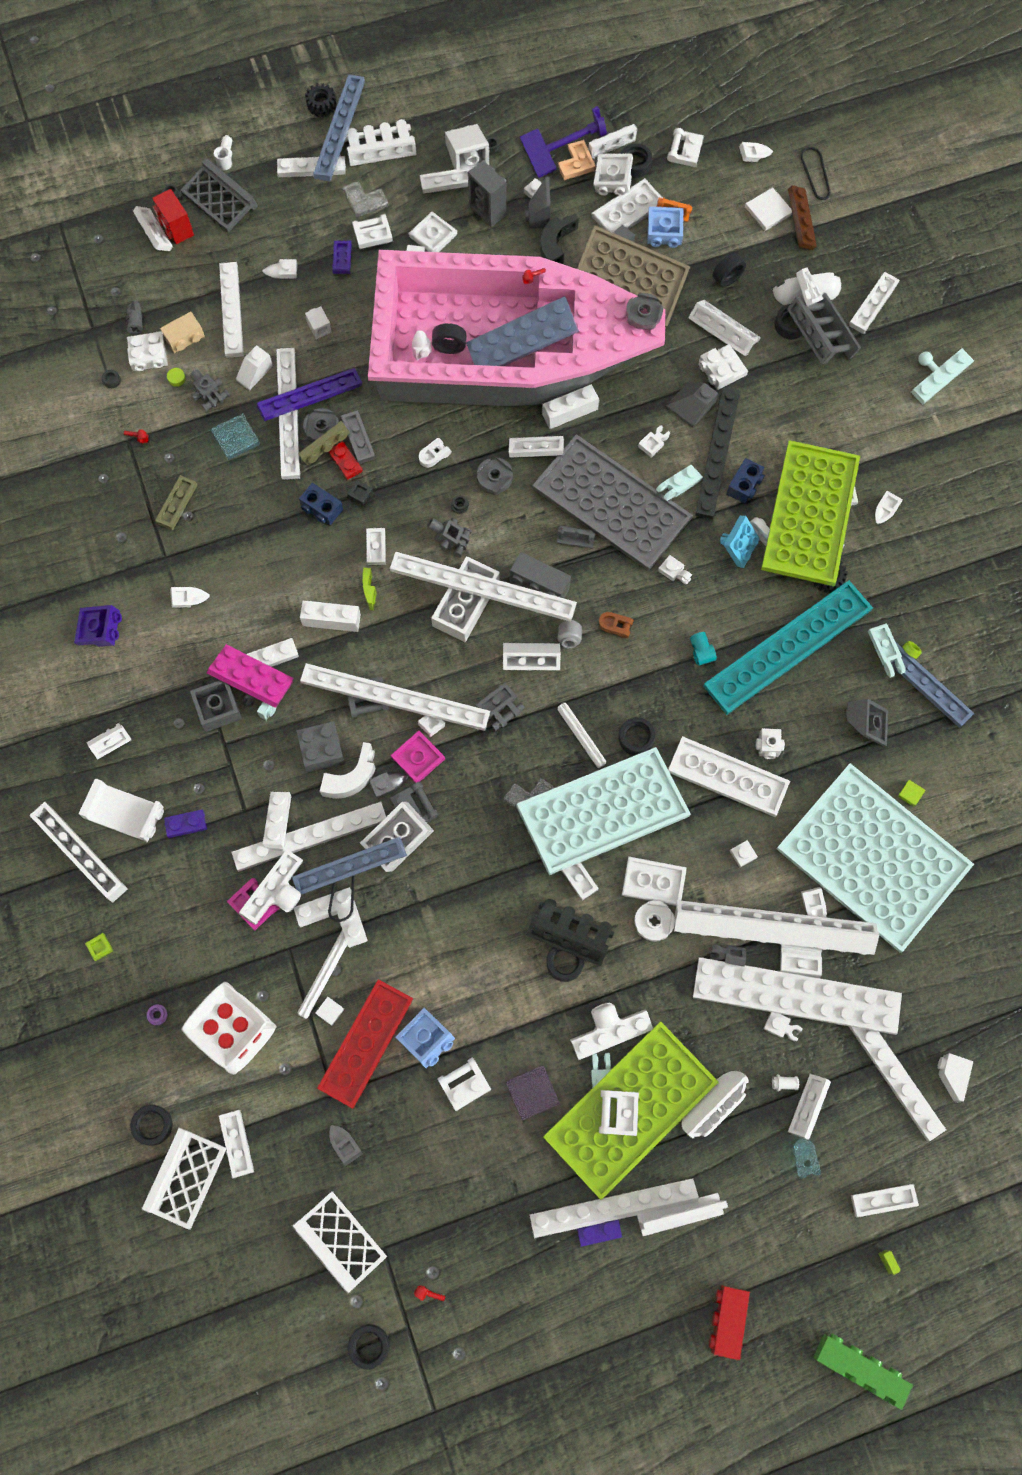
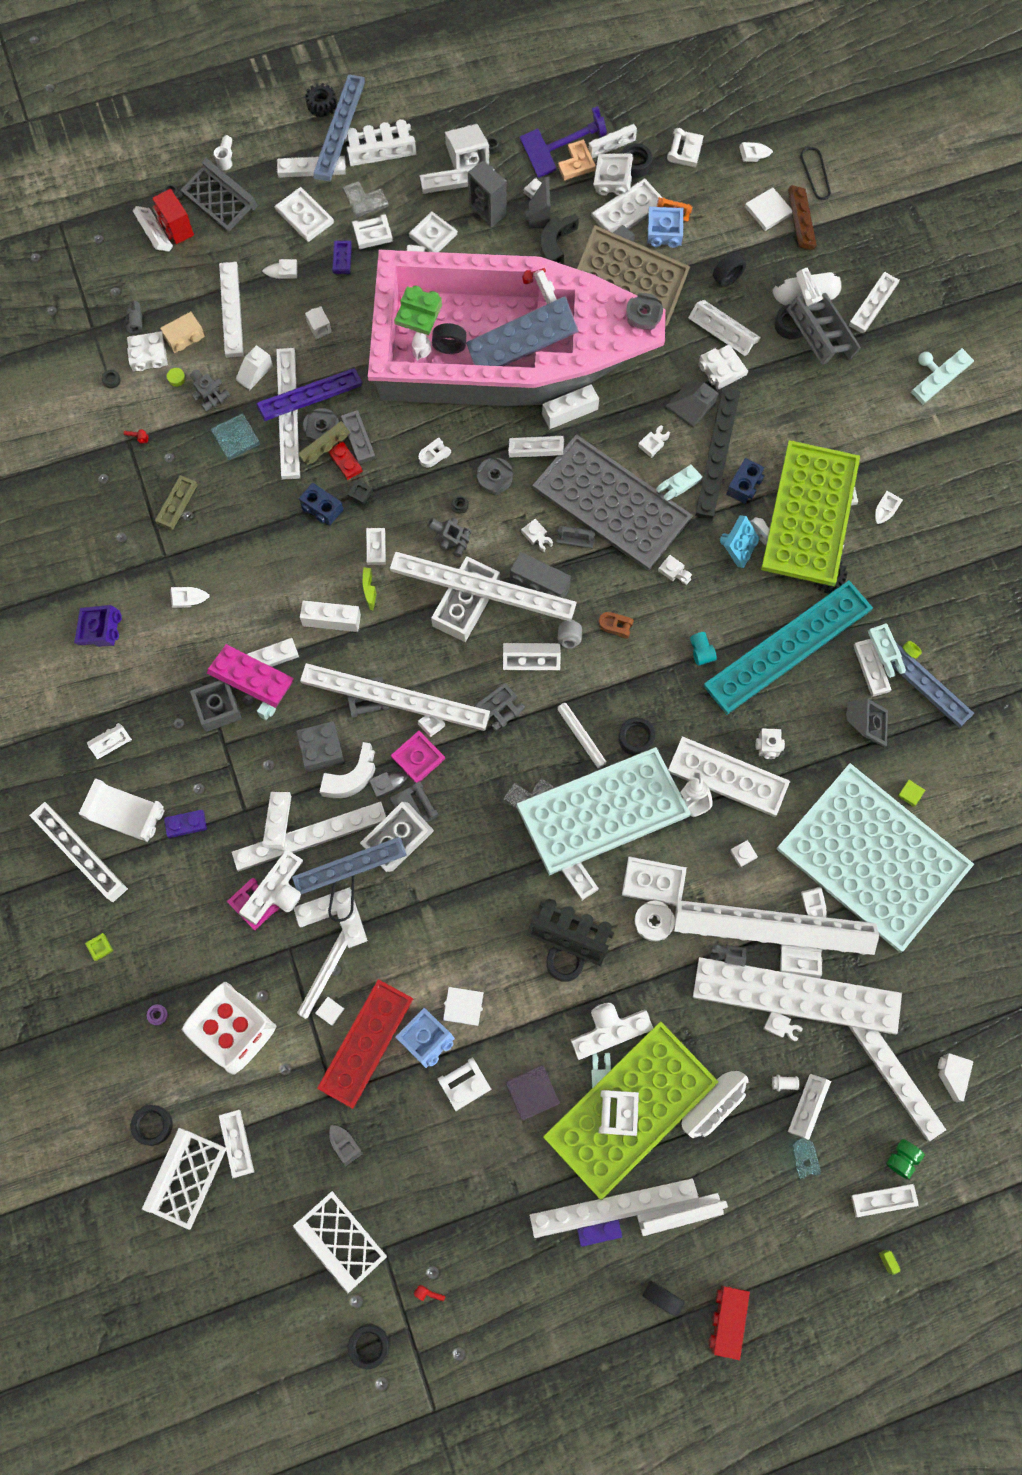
bright green wedge [813,1334,913,1410] -> none
none -> white tile [275,187,334,242]
none -> bright green plate [394,285,442,336]
none -> white piece [443,987,484,1026]
none -> white plate [521,519,553,552]
none -> white plate [533,270,557,304]
none -> black tyre [642,1280,685,1317]
none -> white piece [680,770,712,817]
none -> white plate [853,639,891,697]
none -> green wheel [886,1139,925,1180]

